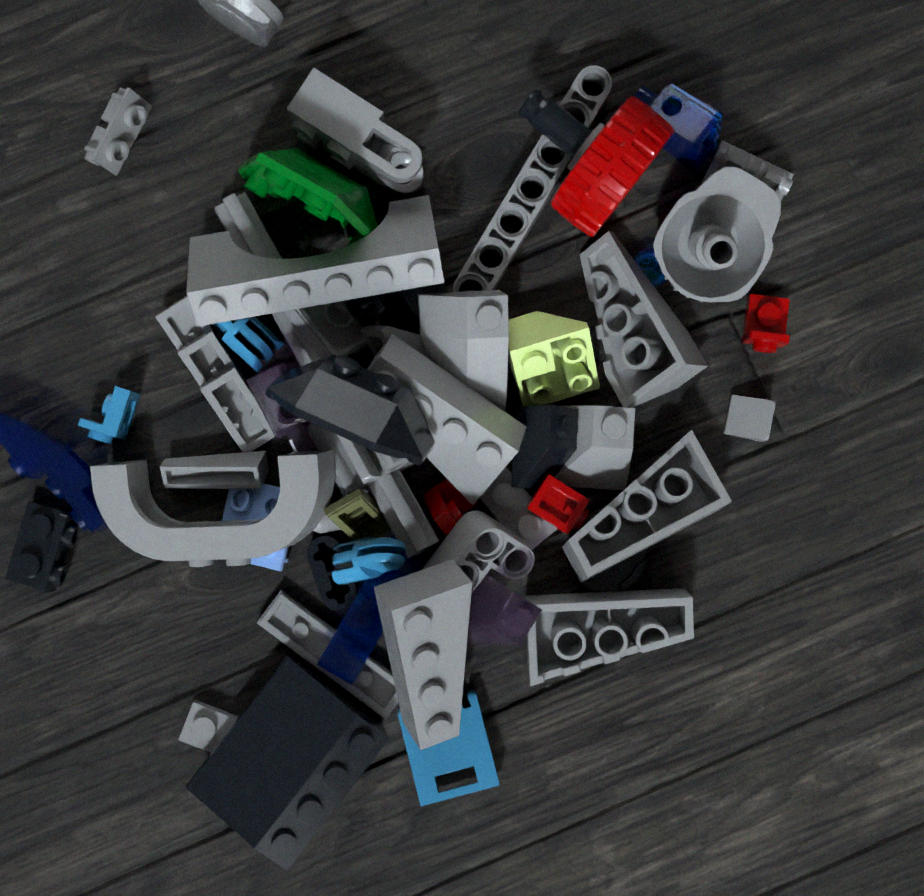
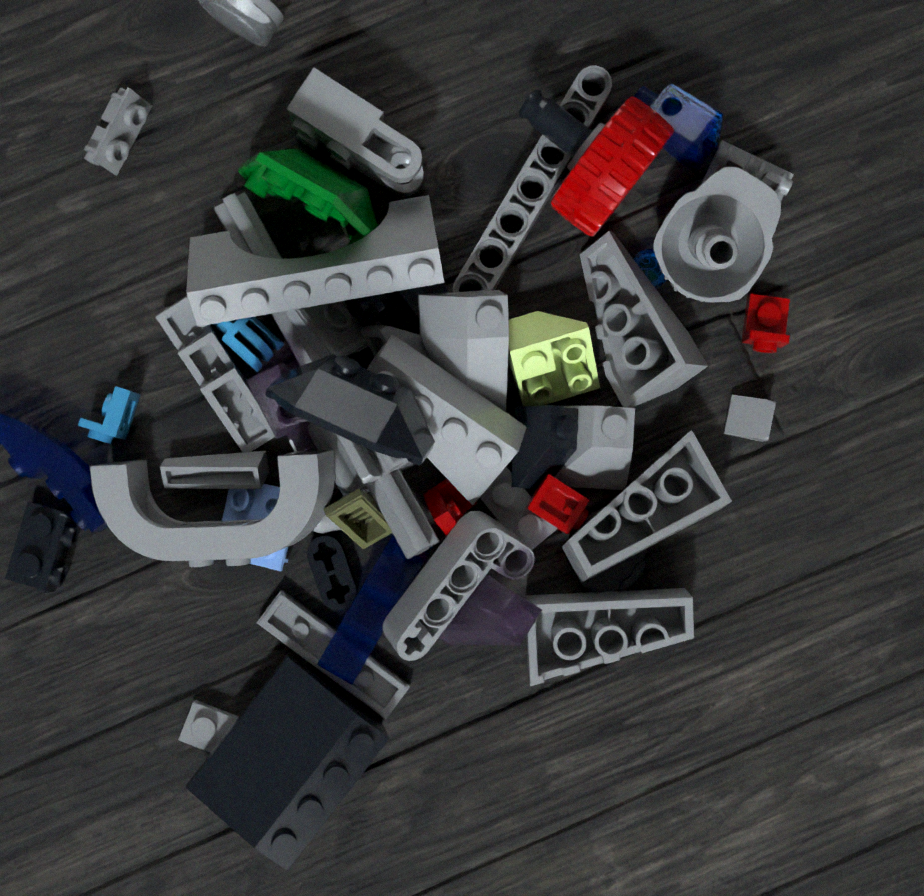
dark azure arm [332,537,406,584] -> none
light grey wedge [374,559,472,750] -> none
dark azure container [397,689,500,806] -> none

